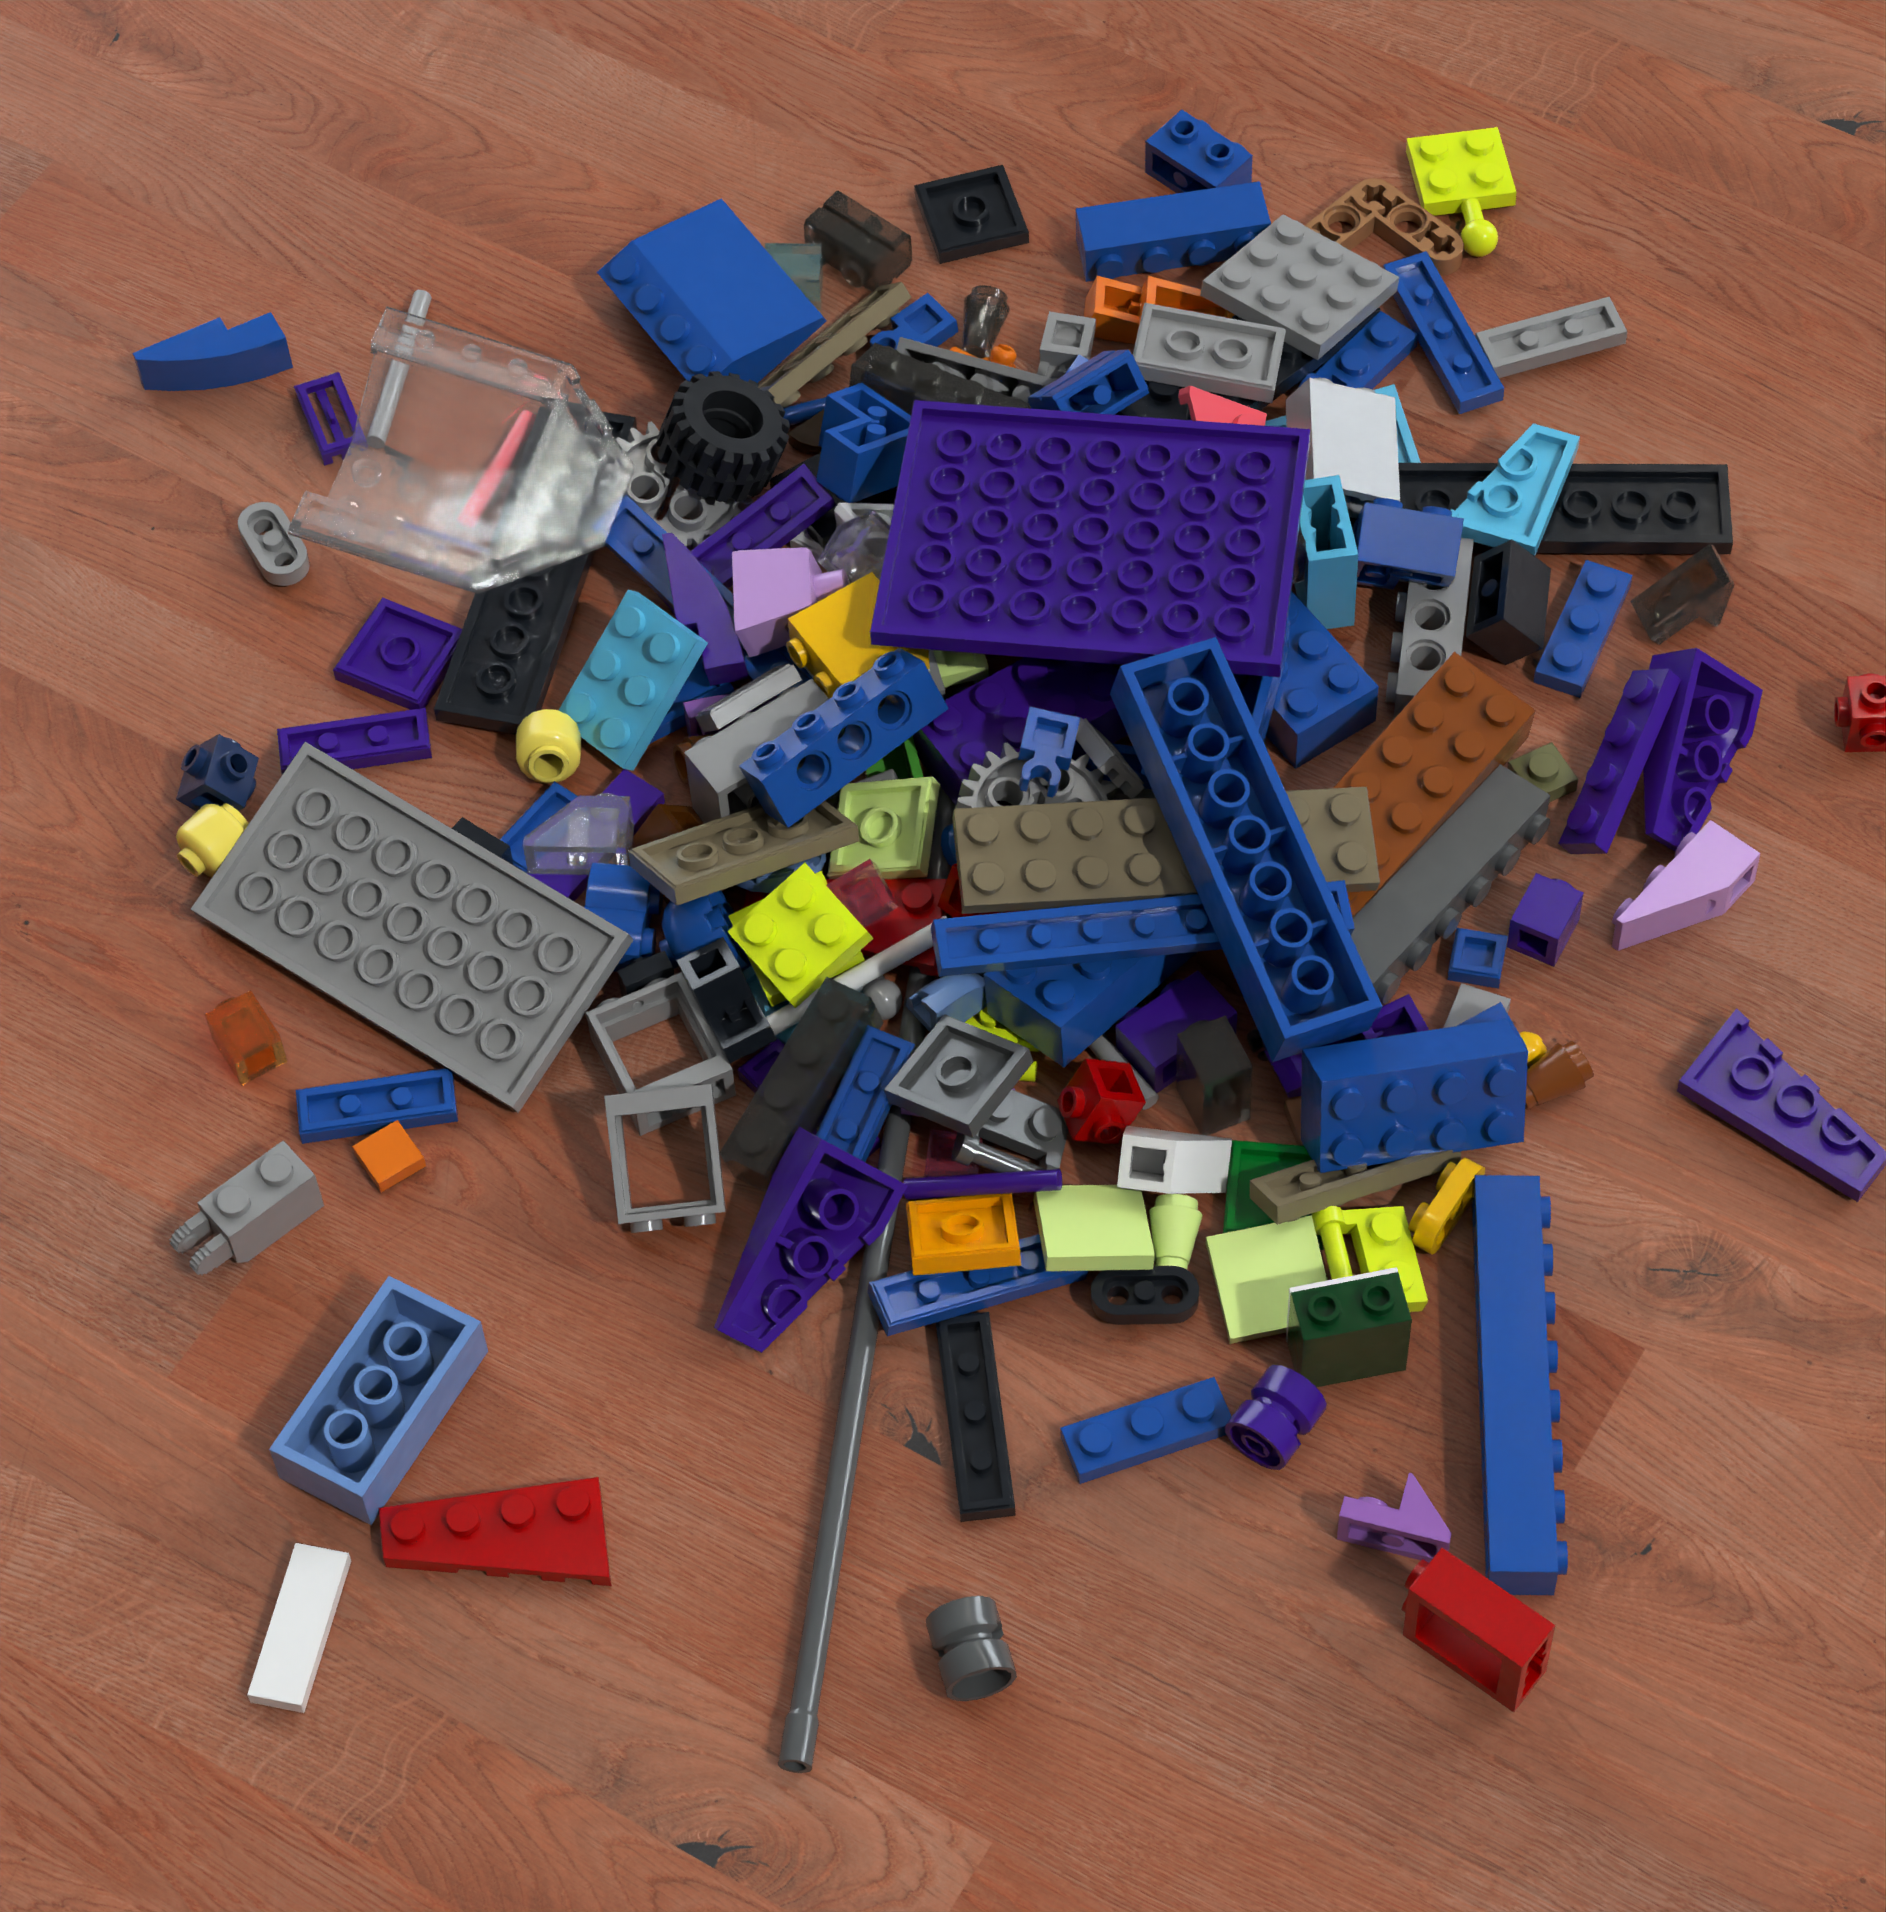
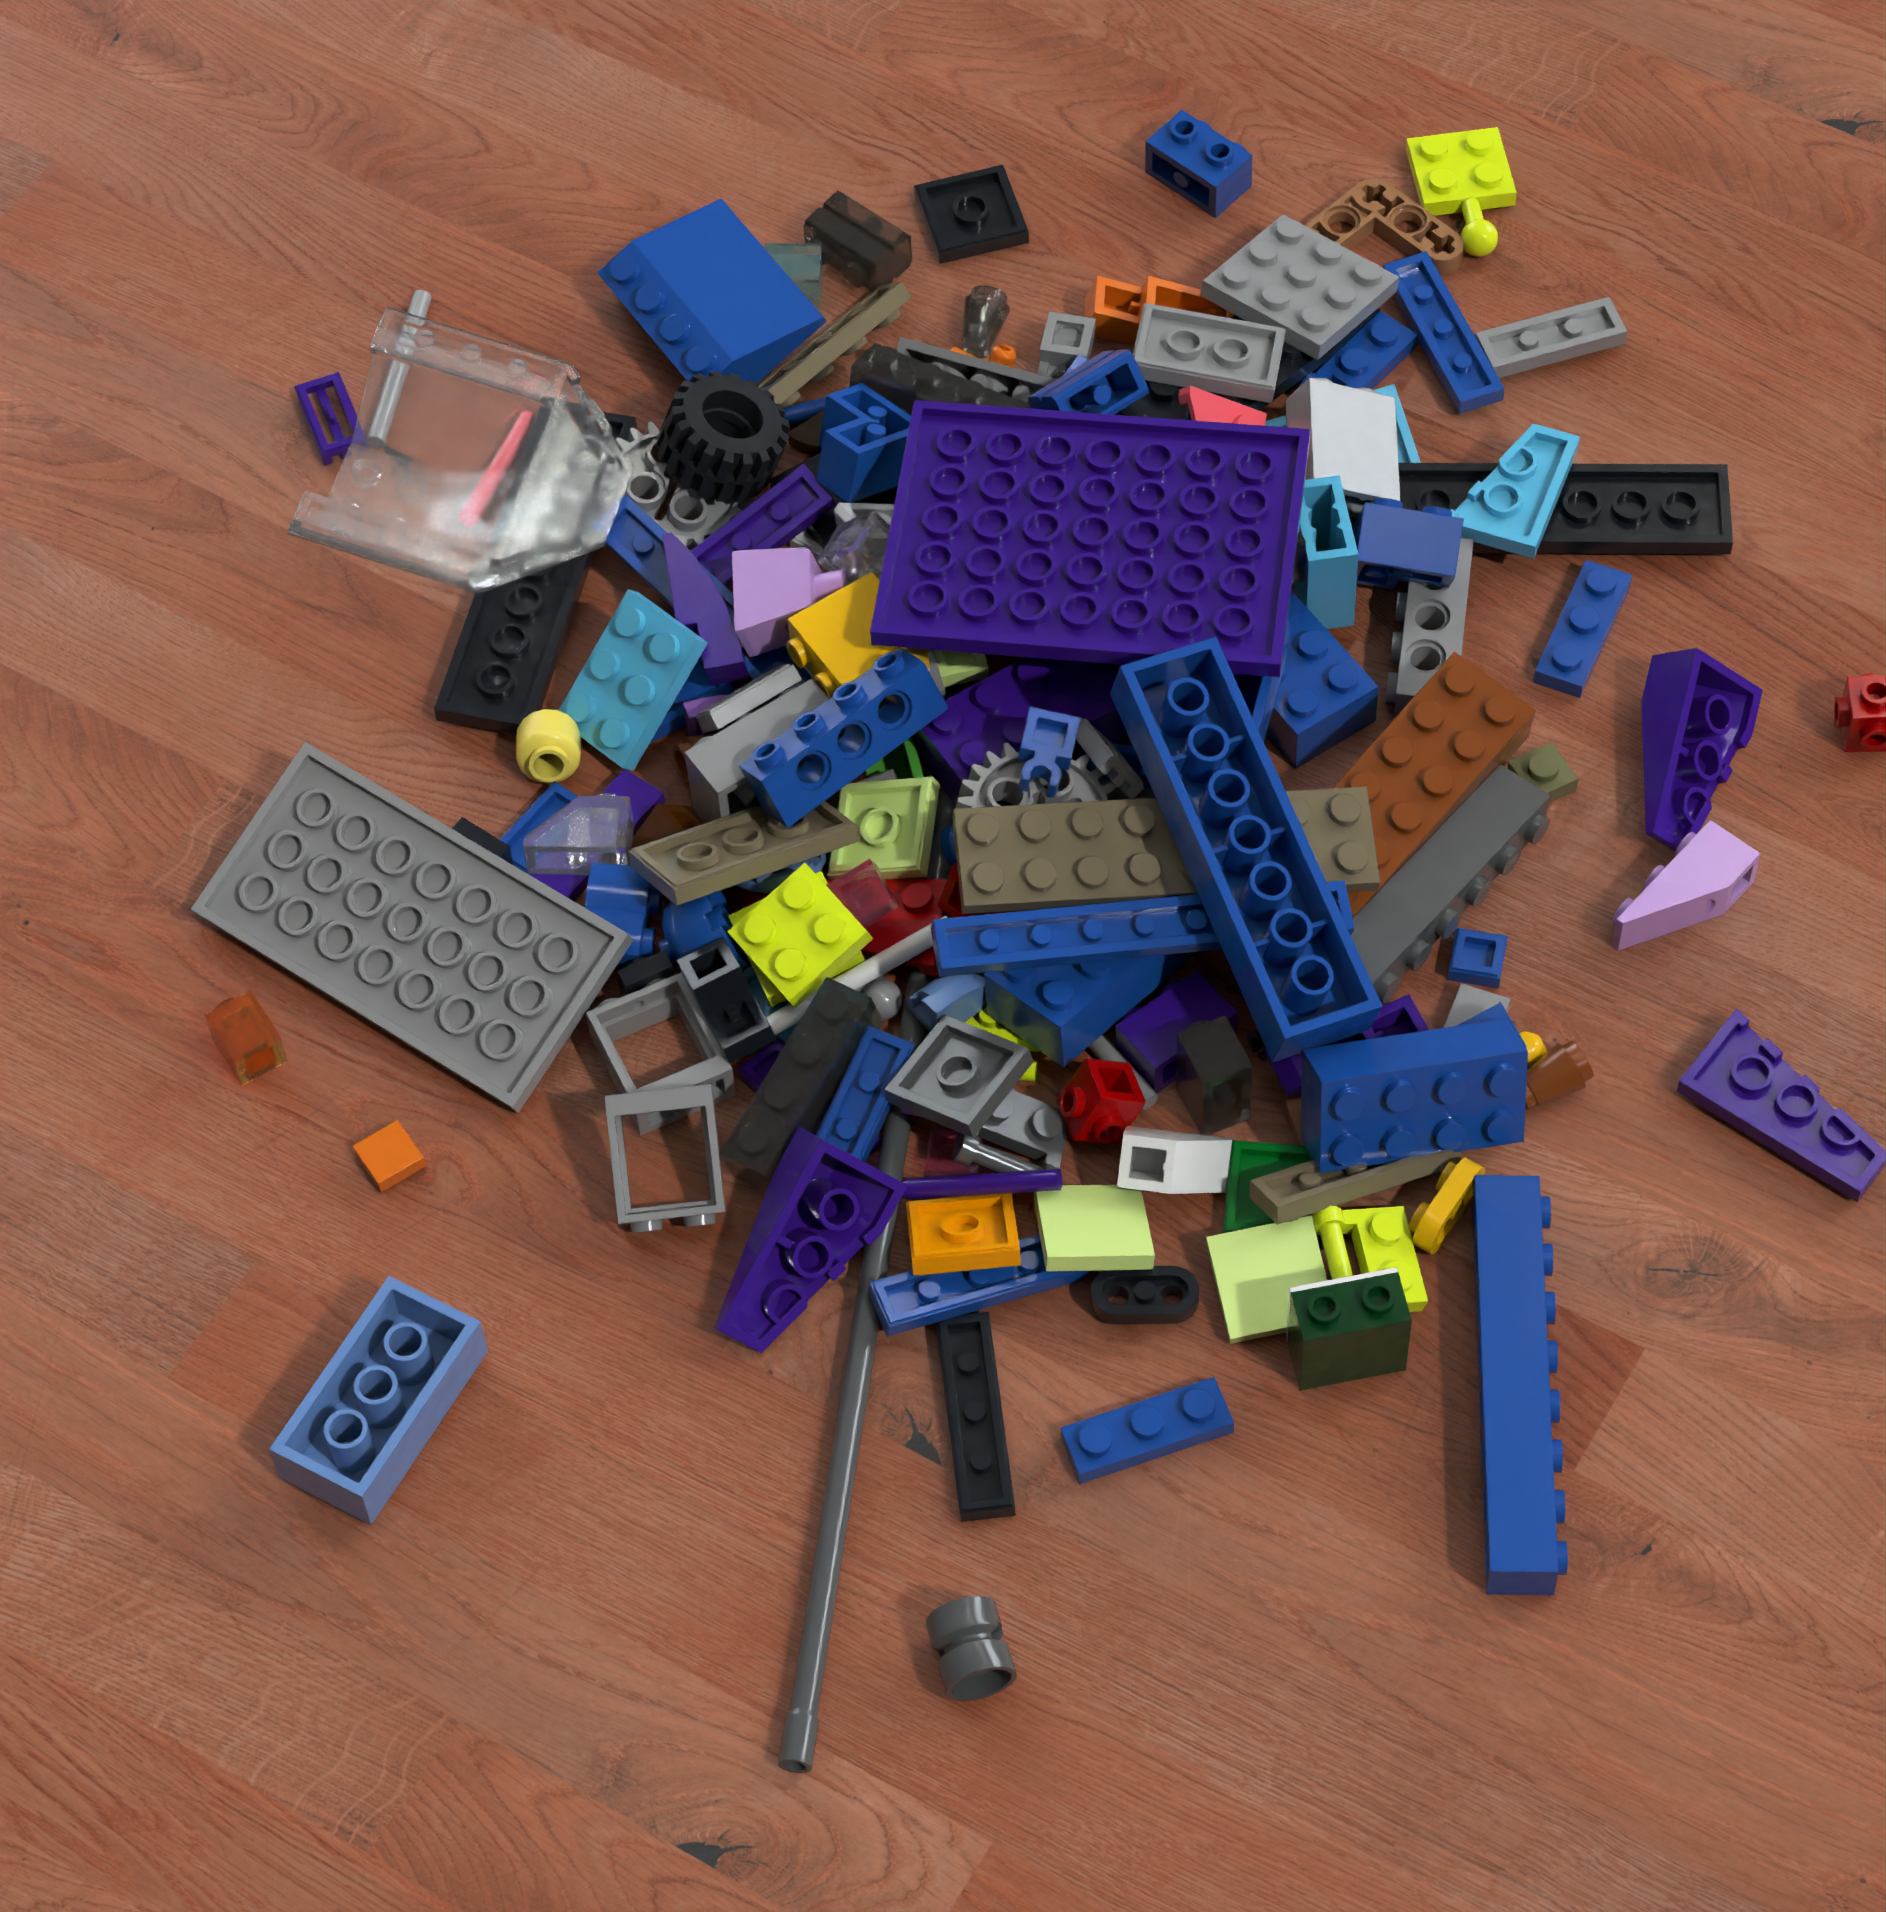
blue slope [133,312,293,391] -> none
light grey hinge [169,1141,324,1276] -> none
dark blue brick [176,734,259,812] -> none
light yellow head [176,803,249,877] -> none
light grey plate [238,502,310,586] -> none
white tile [247,1543,351,1713] -> none
dark purple tile [277,708,432,775] -> none
blue tile [296,1068,458,1144] -> none
dark purple tile [333,597,462,710] -> none
red wing [379,1477,612,1586] -> none
blue plate [870,293,959,371] -> none
blue brick [1076,181,1271,282] -> none
yellowish green cone [1149,1194,1203,1270] -> none
dark purple wheel [1225,1365,1327,1470] -> none
medium lavender slope [1337,1473,1451,1563] -> none
red window [1401,1548,1555,1712] -> none
black brick [1466,539,1551,665] -> none
dark purple brick [1507,873,1584,967] -> none
dark purple plate [1558,669,1681,854] -> none
clear smoke slope [1631,544,1735,645] -> none

